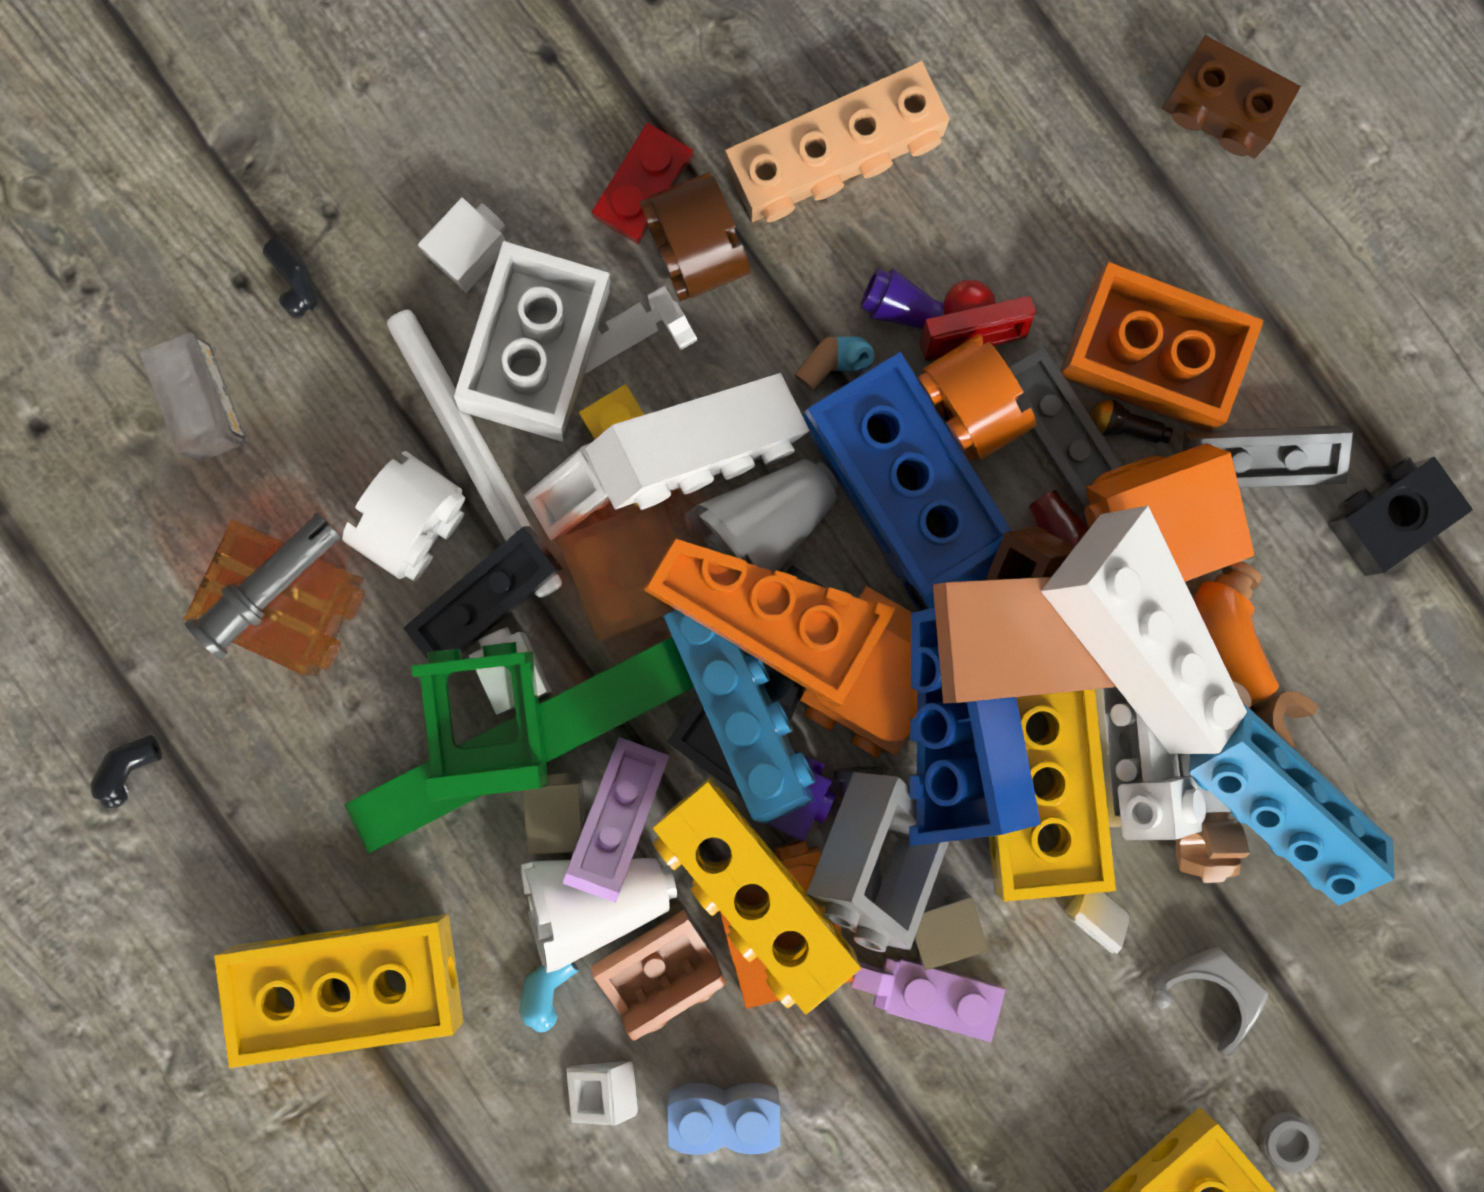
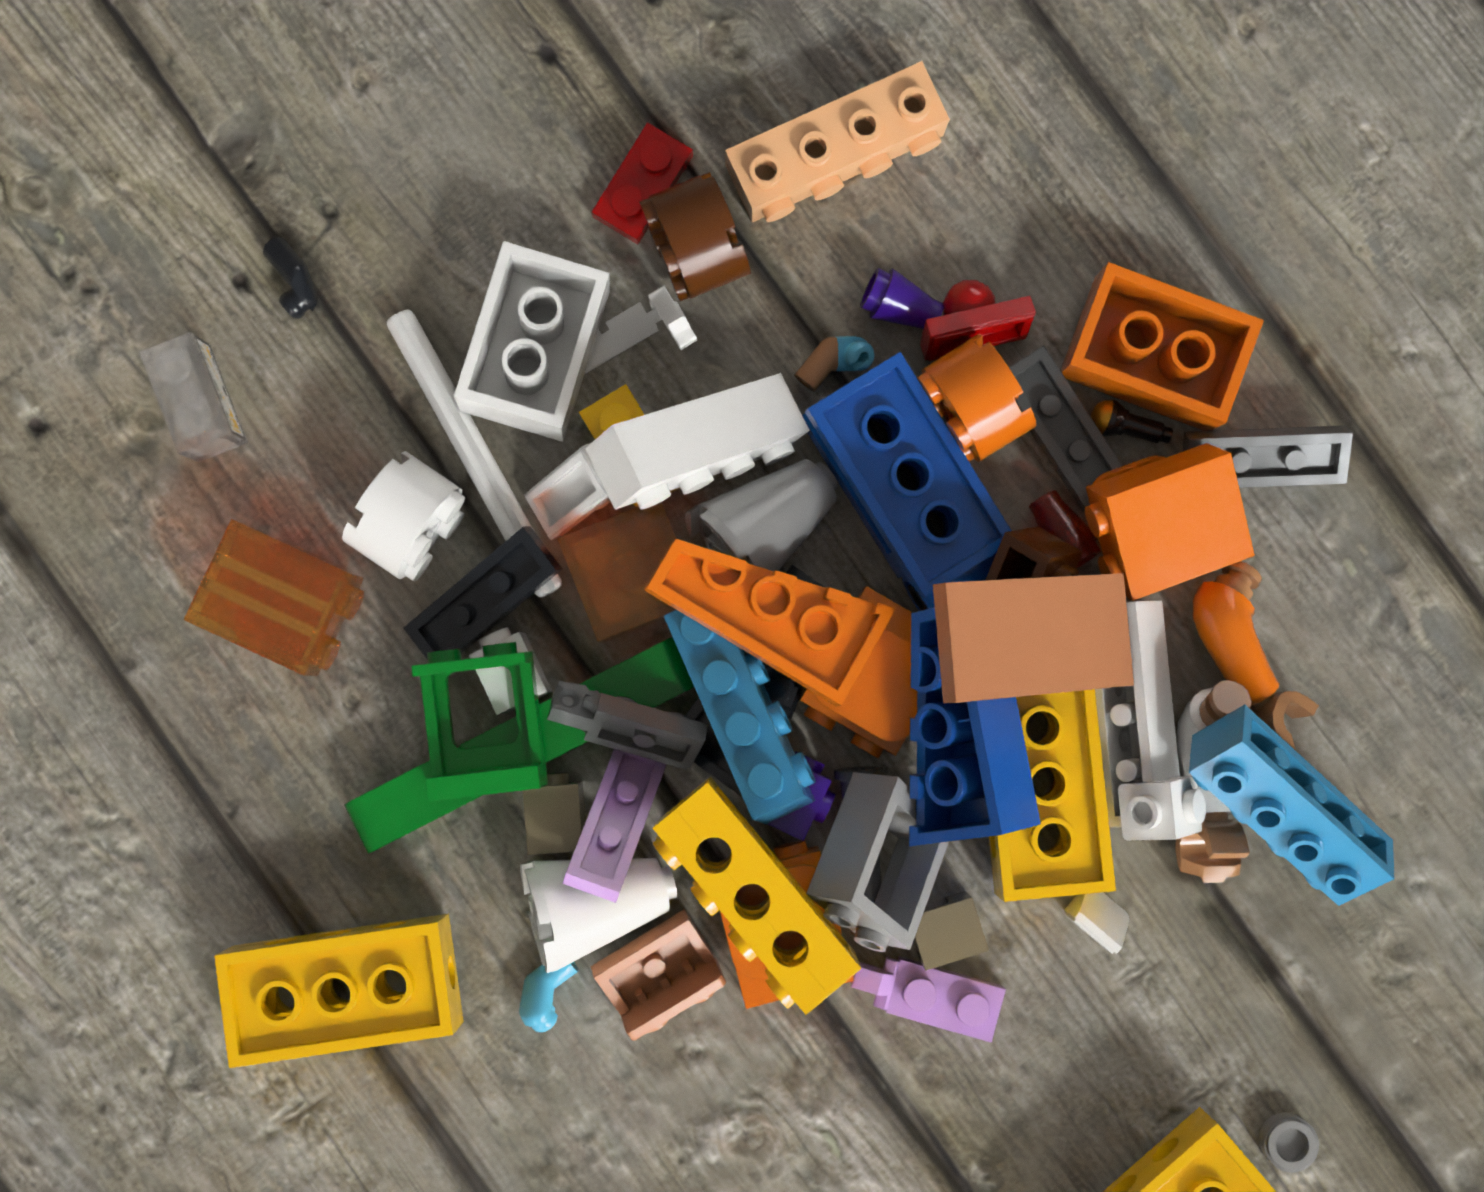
black arm [90,735,162,809] -> none
dark grey pin [184,512,342,660] -> none
white brick [418,197,506,293] -> none
white slope [566,1061,638,1125] -> none
light blue brick [668,1082,780,1155] -> none
white wedge [1041,505,1247,754] -> none
light grey helmet [1152,946,1269,1056] -> none
reddish brown brick [1162,35,1301,159] -> none
black brick [1328,456,1473,576] -> none
none -> dark grey hinge [547,681,708,770]

